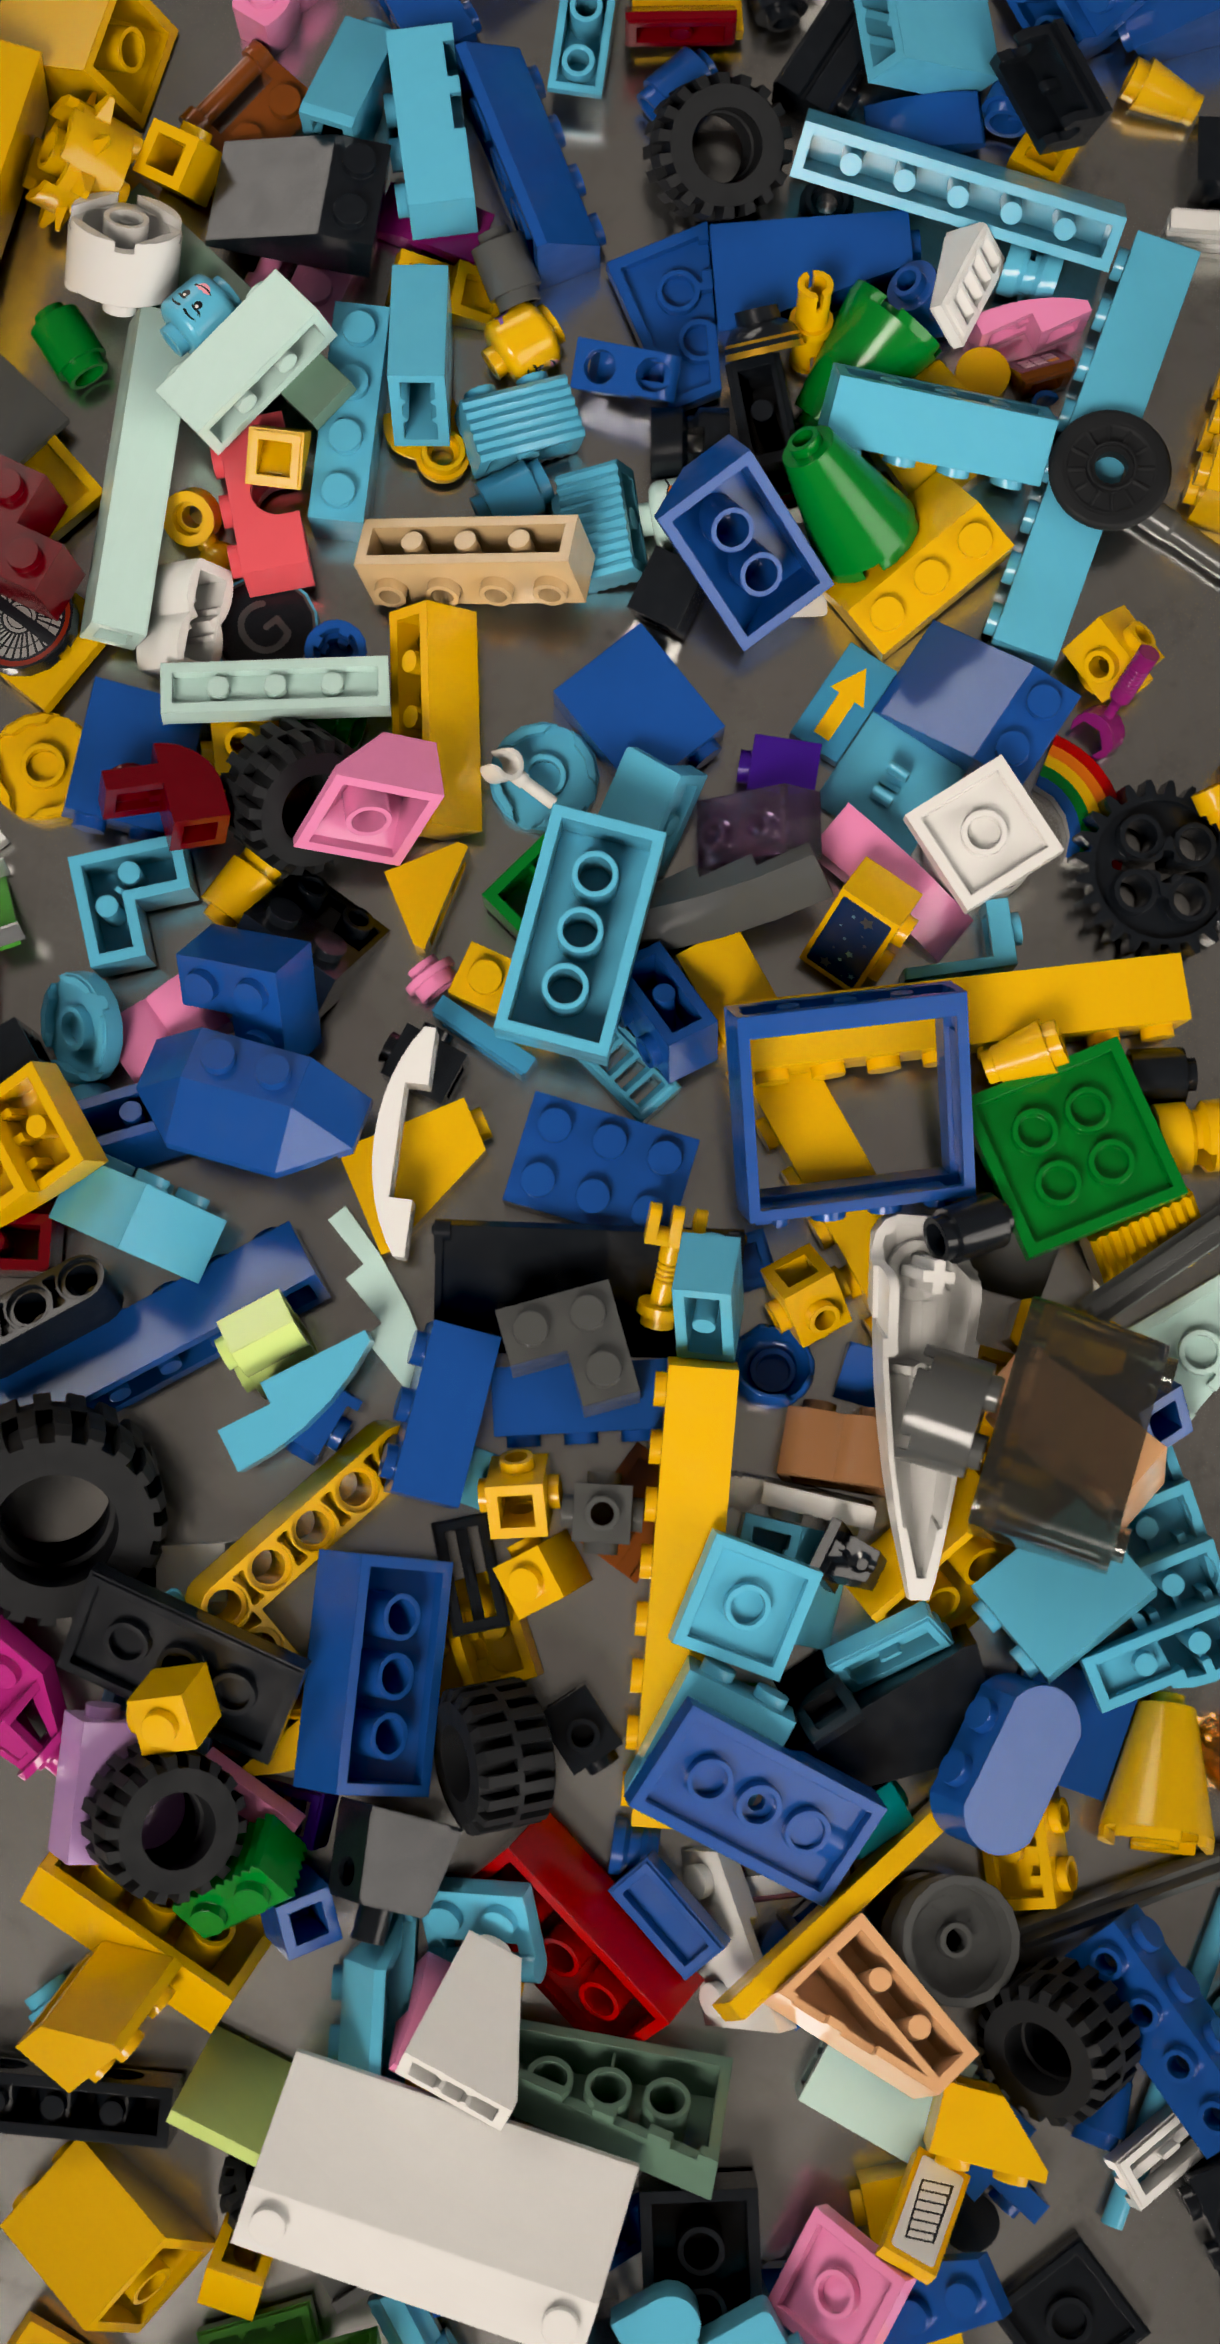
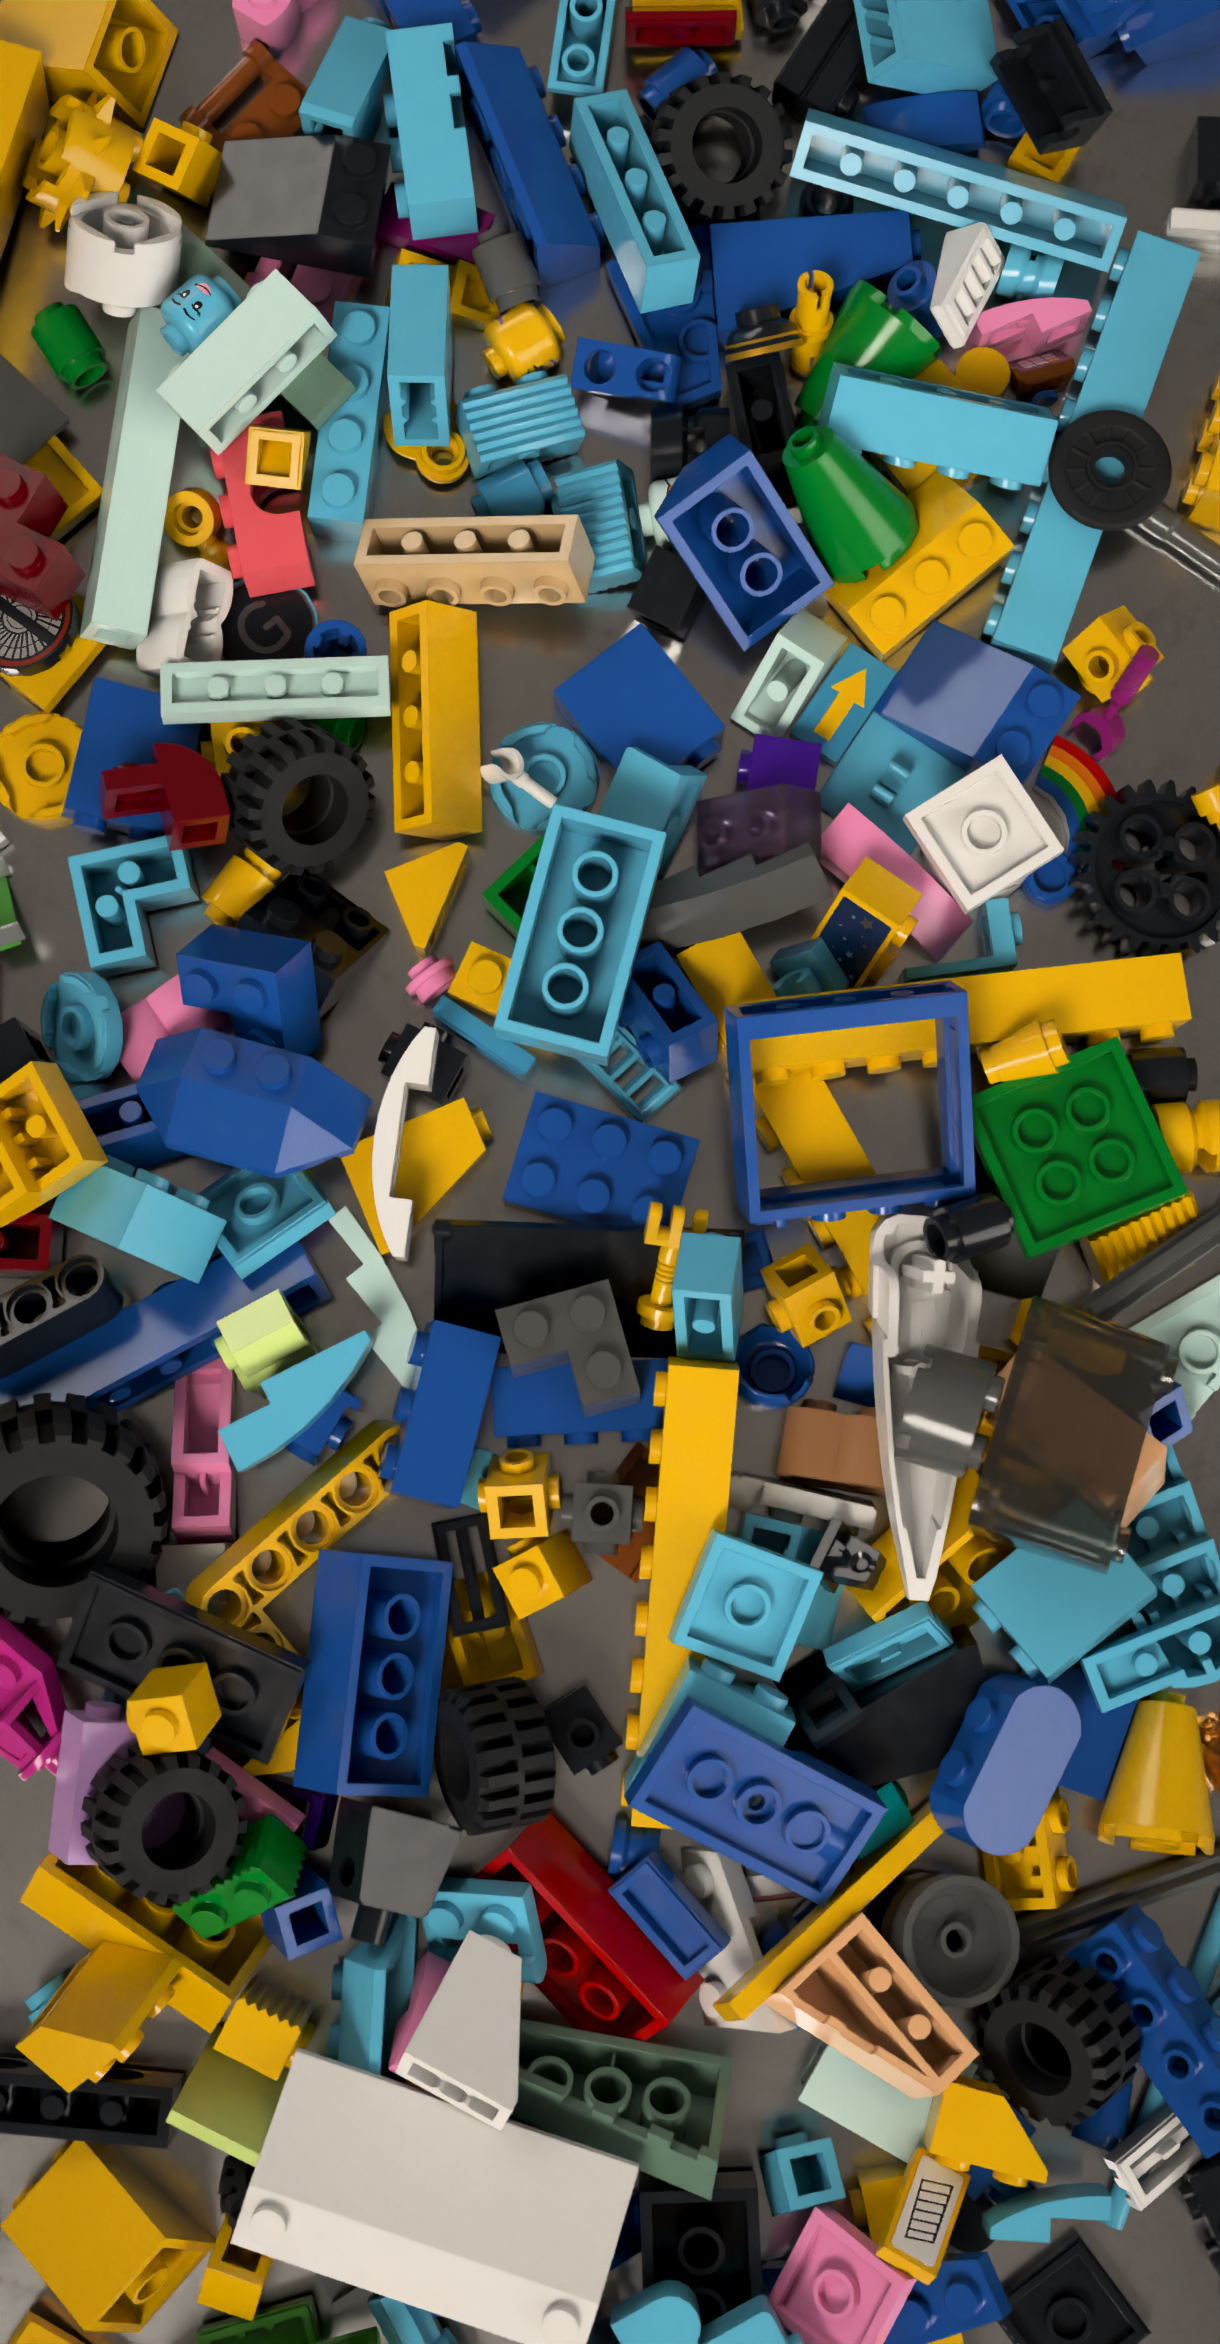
bright pink slope [293,732,445,866] -> none
yellow cone [1118,56,1205,127] -> none
none -> bright pink slope [171,1358,236,1544]
none -> medium azure tile [197,1167,336,1280]
none -> yellow brick [213,1977,317,2081]
none -> medium azure brick [569,89,700,314]
none -> light aqua slope [730,608,848,738]
none -> medium azure brick [758,2132,846,2217]
none -> medium azure tile [769,937,849,997]
none -> medium azure slope [981,2183,1112,2243]
none -> blue tile [1020,852,1078,907]

